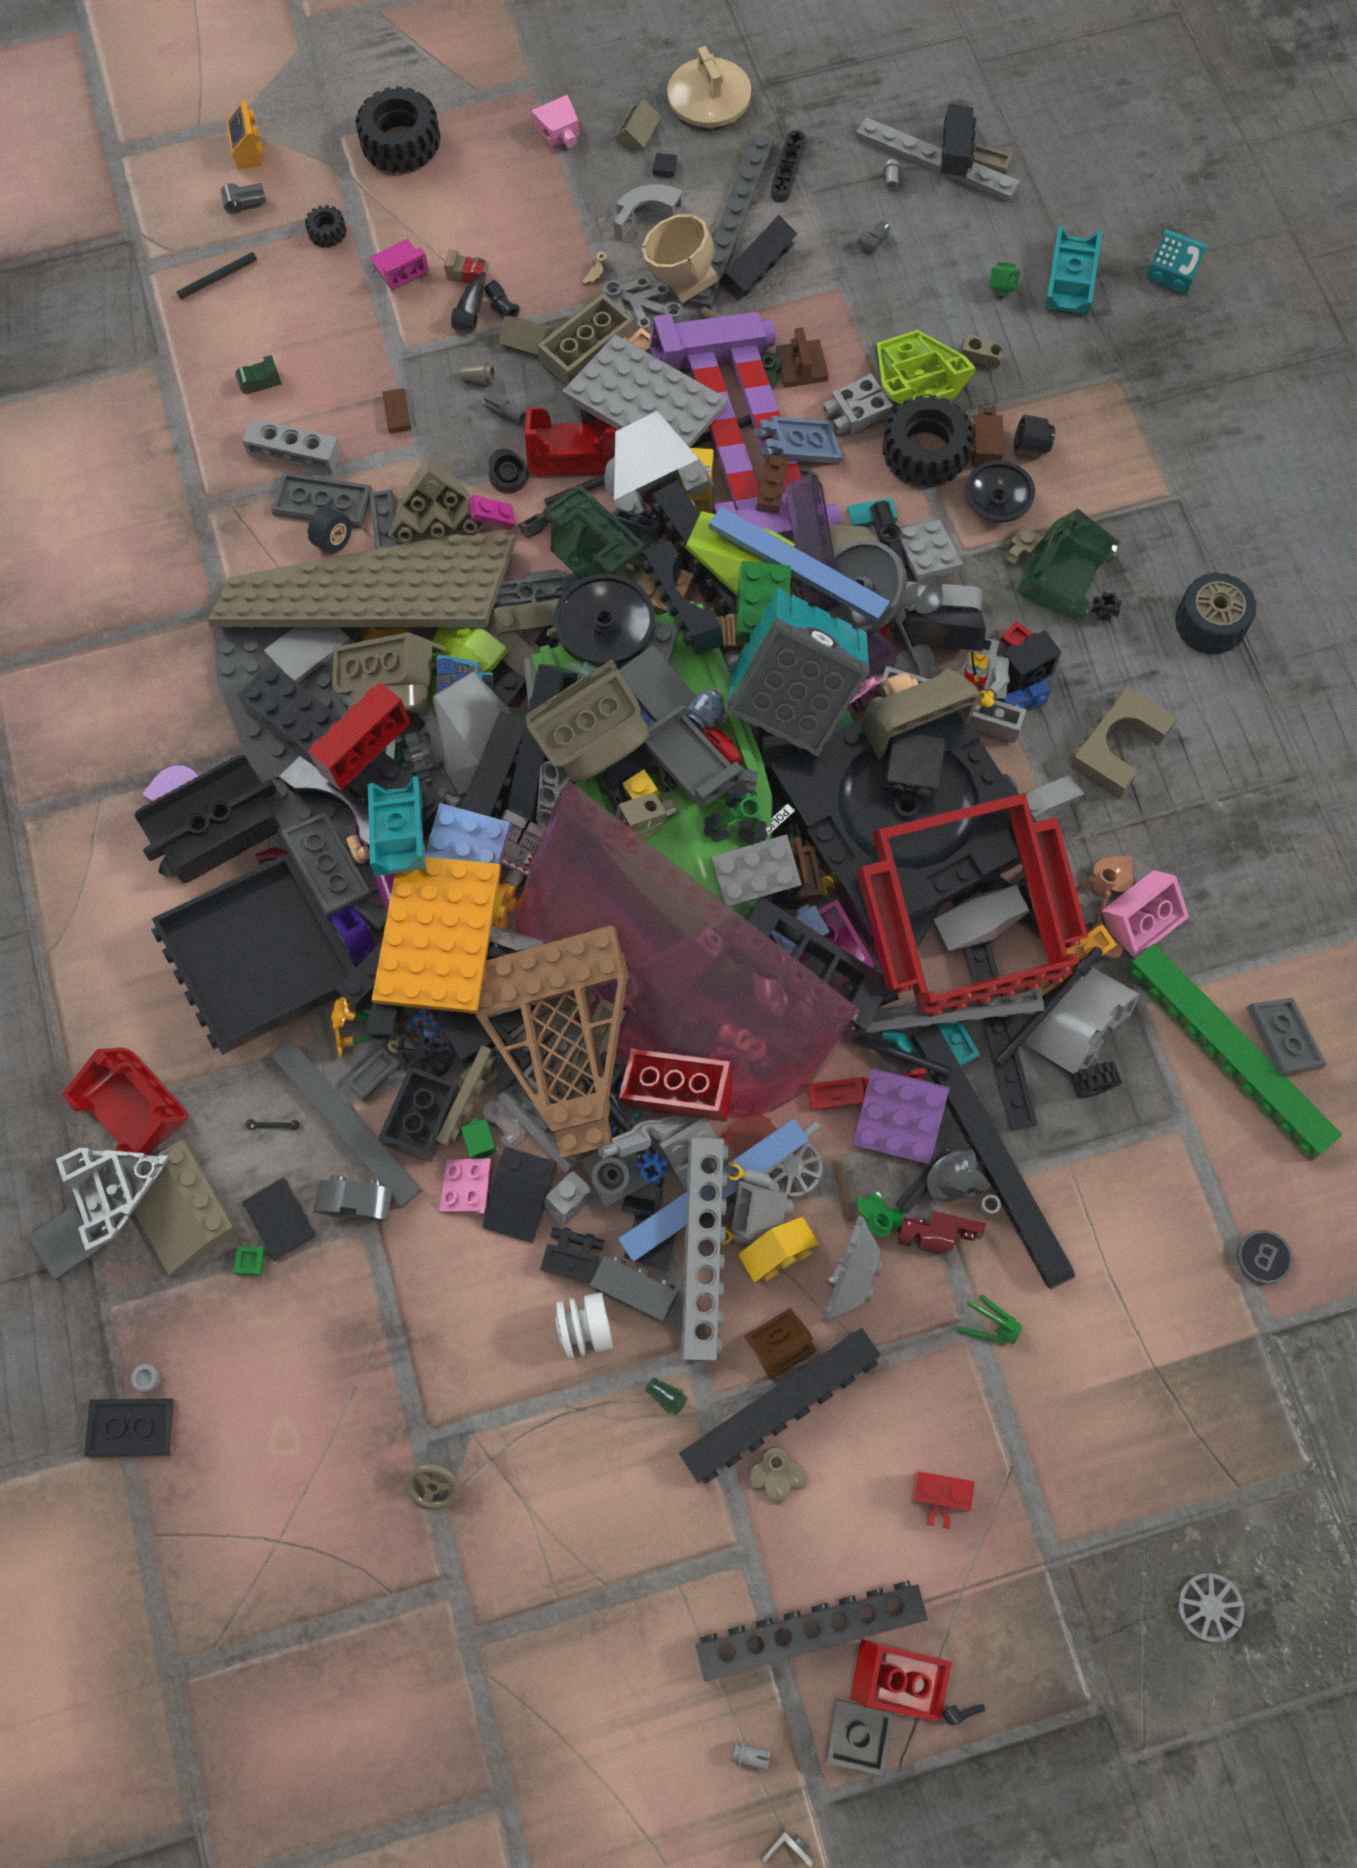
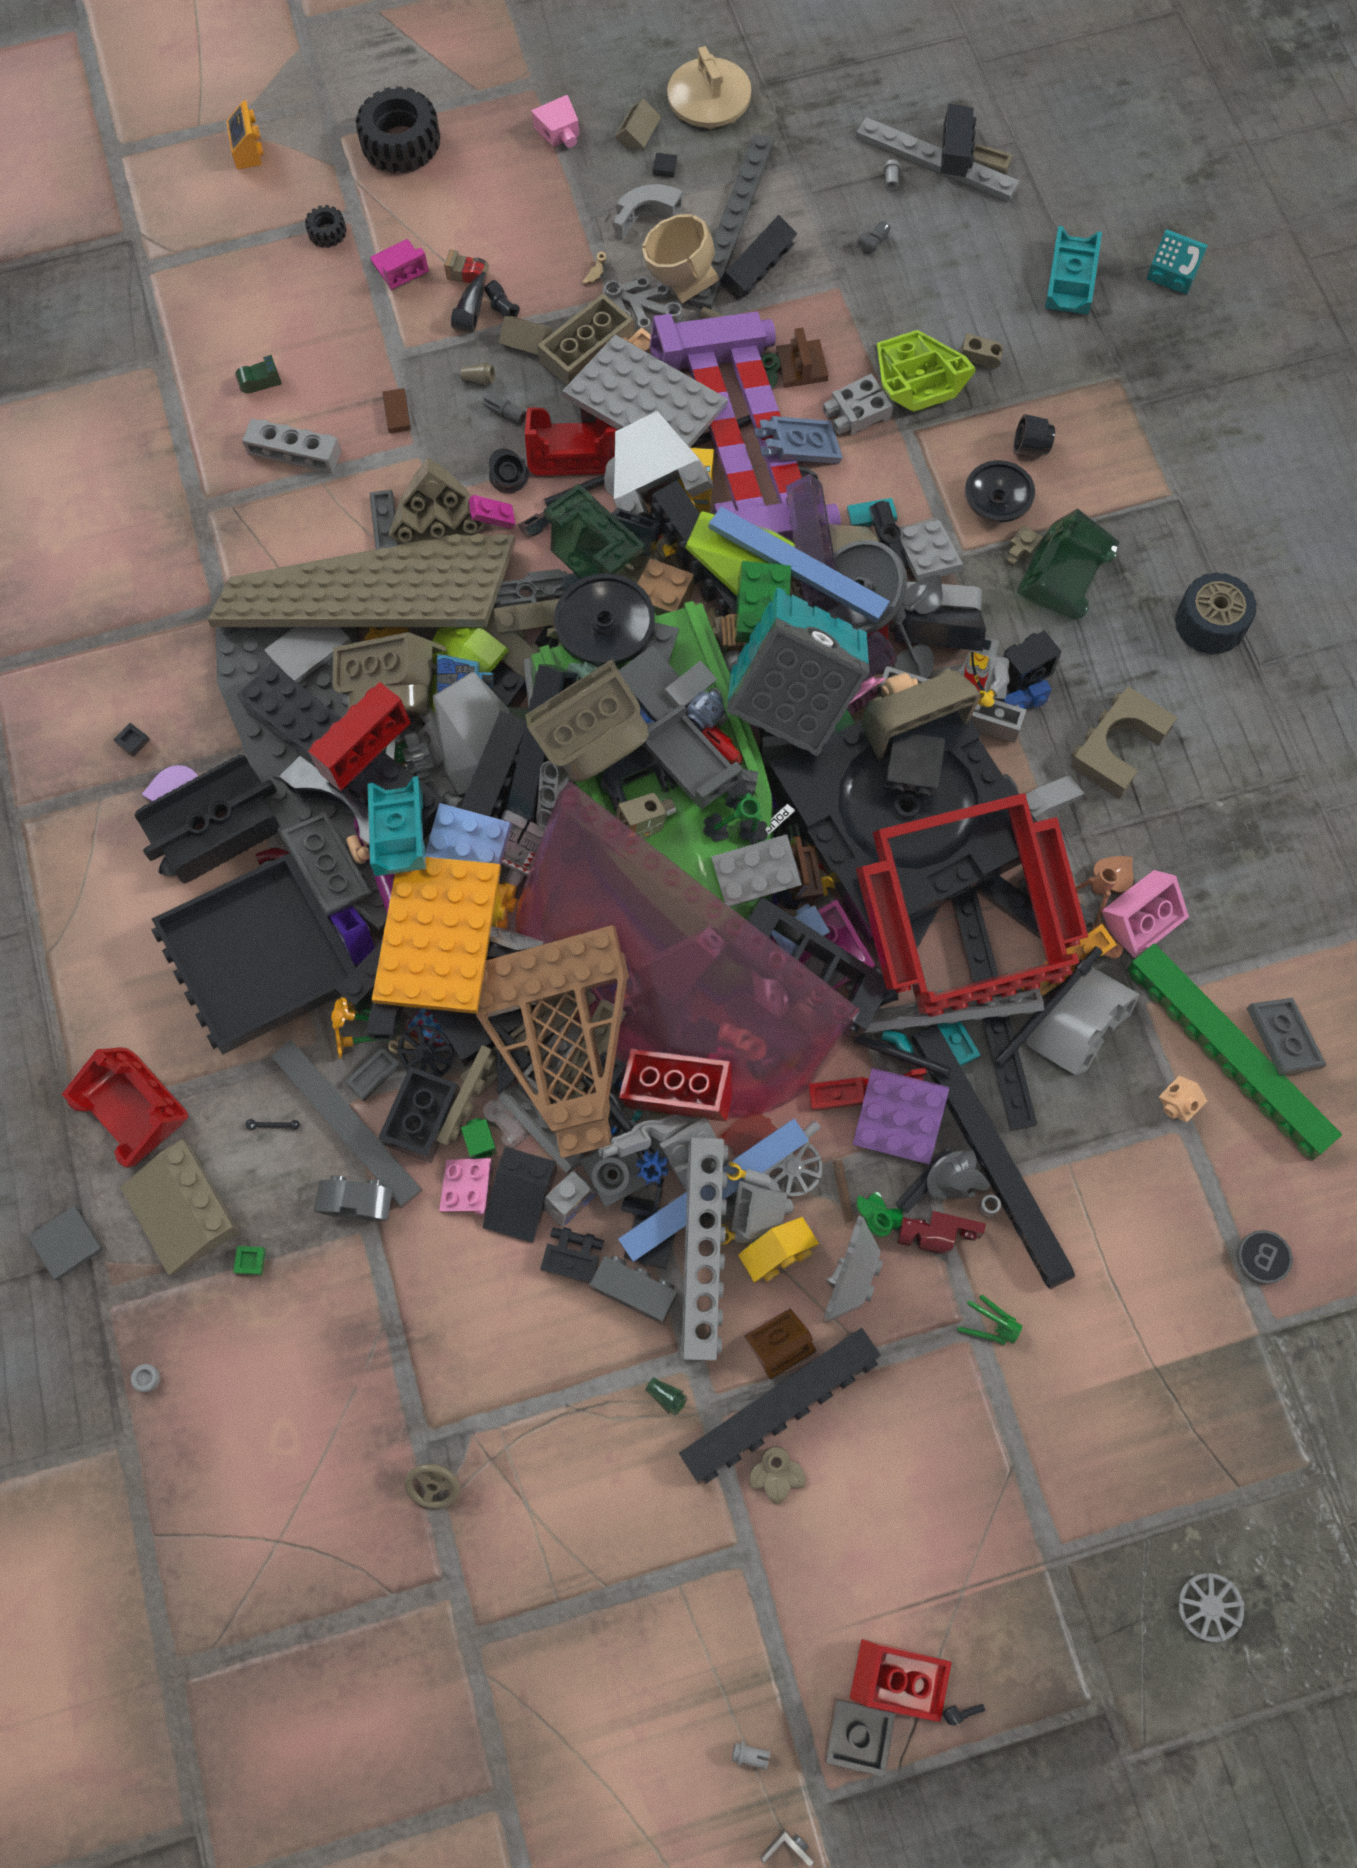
light grey wedge [56,1148,170,1252] -> none
black tile [84,1398,174,1457] -> none
black bar [176,252,257,300] -> none
dark grey piece [221,183,266,214] -> none
black piece [242,1178,316,1261] -> none
dark grey tile [271,472,372,529] -> none
black wheel [307,507,352,553] -> none
white wheel [555,1292,613,1359] -> none
yellow brick [622,770,663,801] -> none
black arch [642,541,724,655] -> none
black brick [696,1580,928,1682] -> none
reddish brown plate [756,454,789,513] -> none
black beam [771,130,806,202] -> none
black tyre [883,395,973,487] -> none
red brick [911,1471,974,1529] -> none
light grey piece [933,885,1029,952] -> none
reddish brown brick [969,405,1003,467] -> none
green head [989,262,1020,296] -> none
red plate [1000,621,1032,647] -> none
black tyre [1070,1061,1122,1099] -> none
black gear [1091,591,1122,622] -> none
none -> black plate [113,723,150,757]
none -> light grey tile [662,660,717,708]
none -> light nougat brick [1159,1076,1207,1122]

